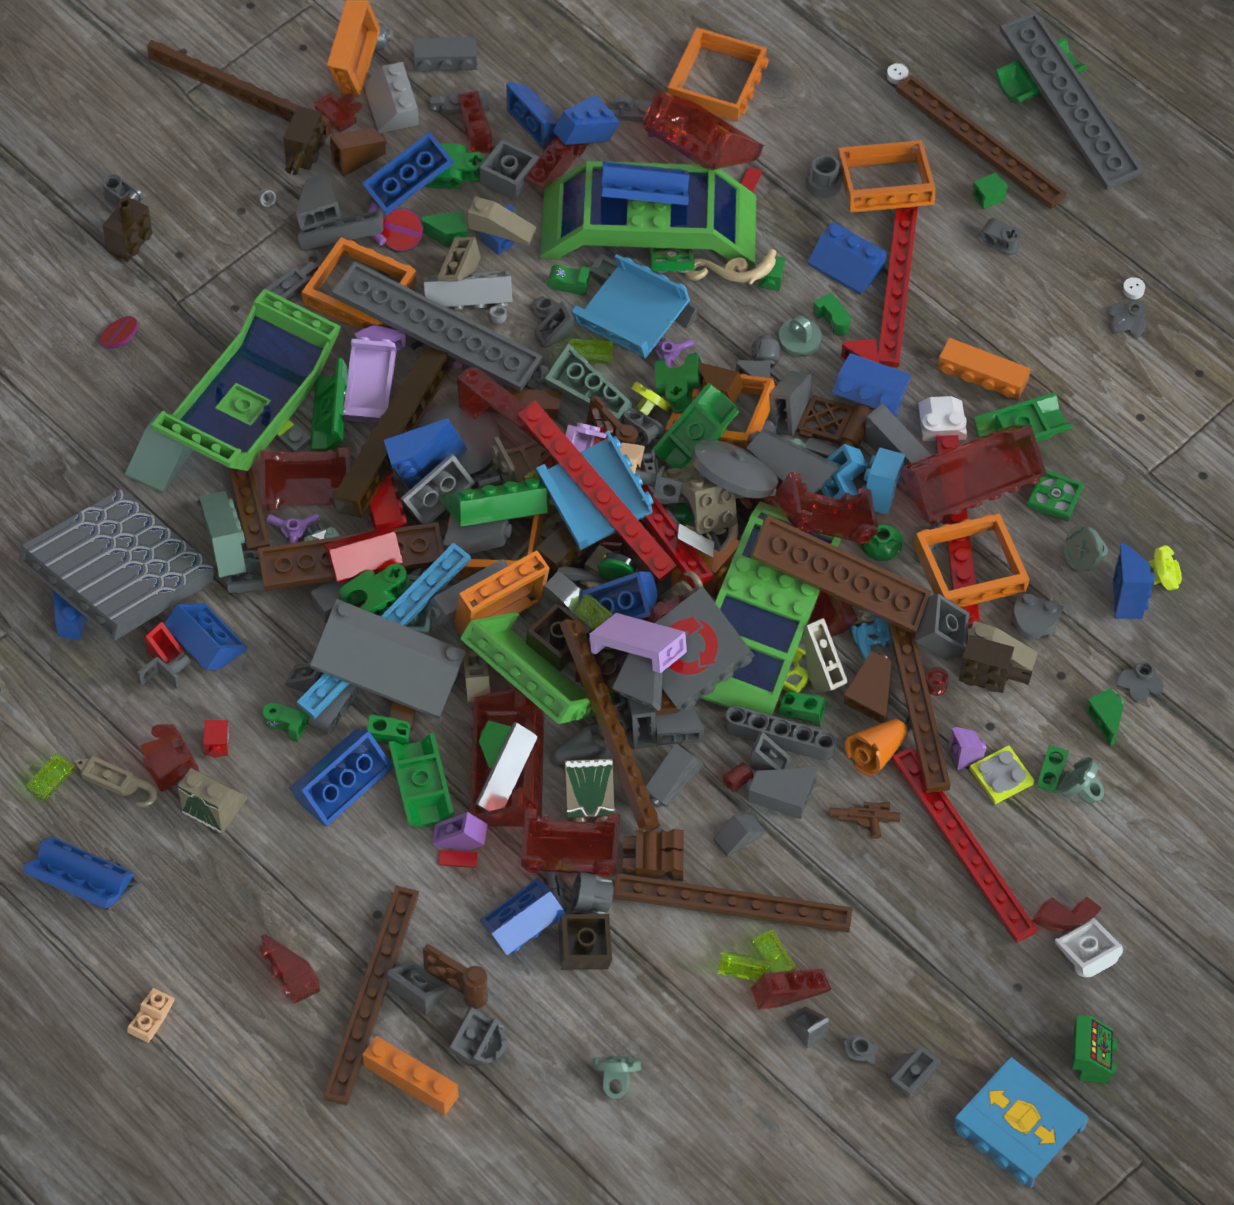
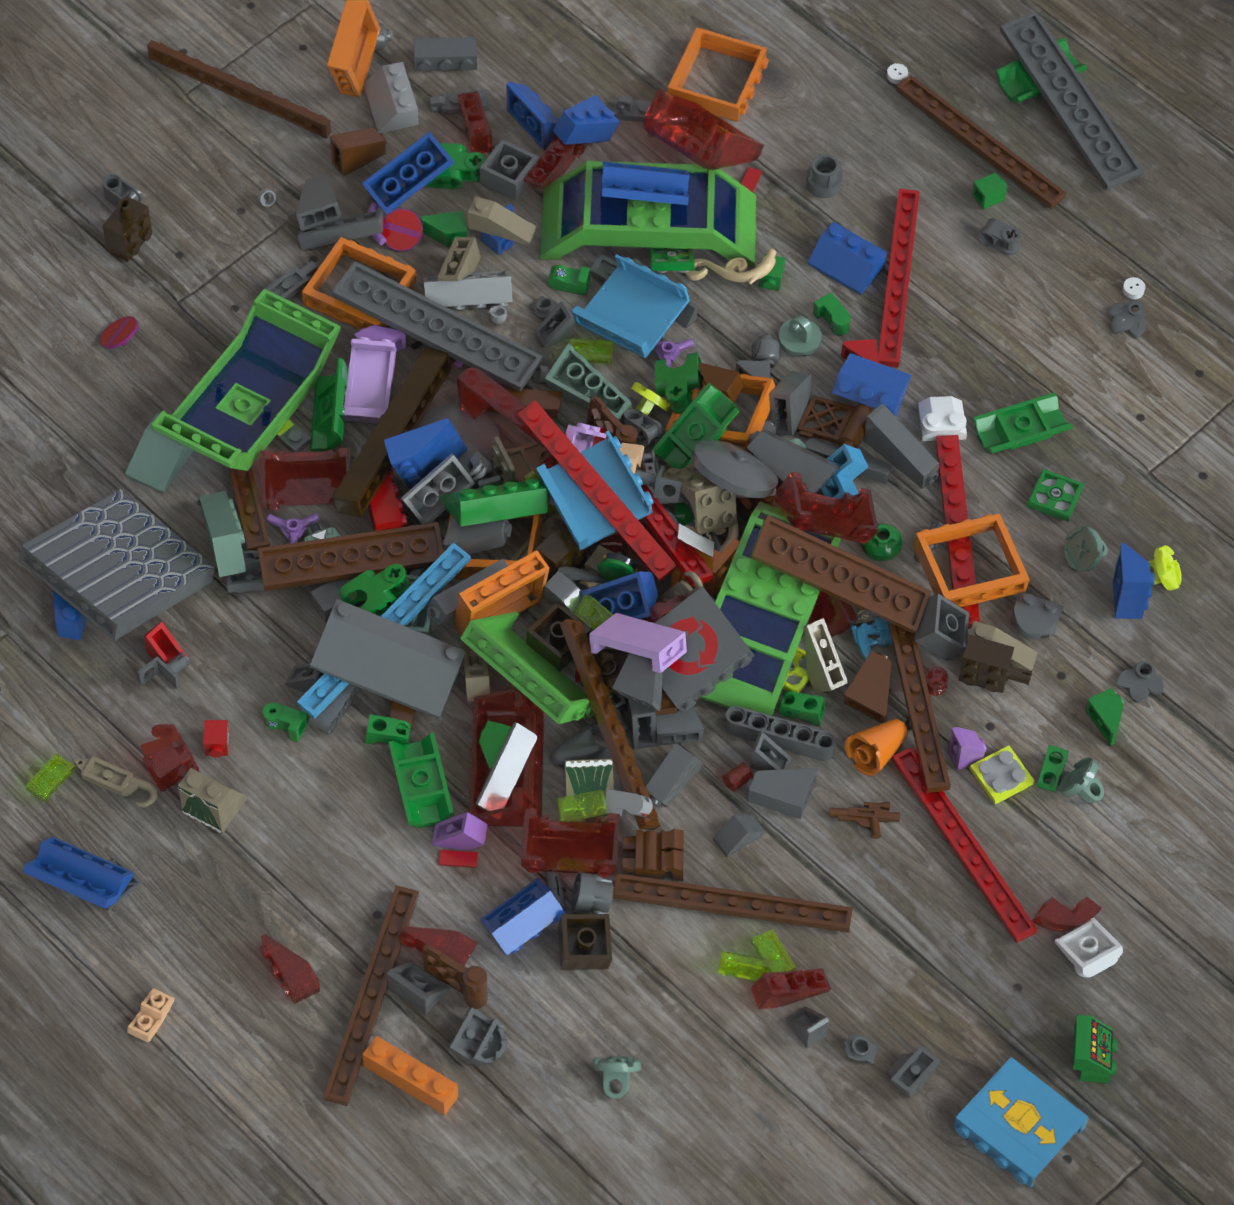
blue slope [164,603,248,670] -> none
dark brown brick [283,106,326,175] -> none
blue slope [289,729,393,826] -> none
clear red hinge [314,92,362,133] -> none
slope [324,526,403,583] -> none
orange window [838,140,936,213] -> none
dark azure brick [860,448,905,515] -> none
clear red windscreen [900,424,1047,524] -> none
orange brick [937,338,1031,400] -> none
none -> clear red slope [398,926,478,966]
none -> light grey piece [469,450,493,481]
none -> clear neon green plate [557,790,607,822]
none -> light grey leg [603,789,653,817]

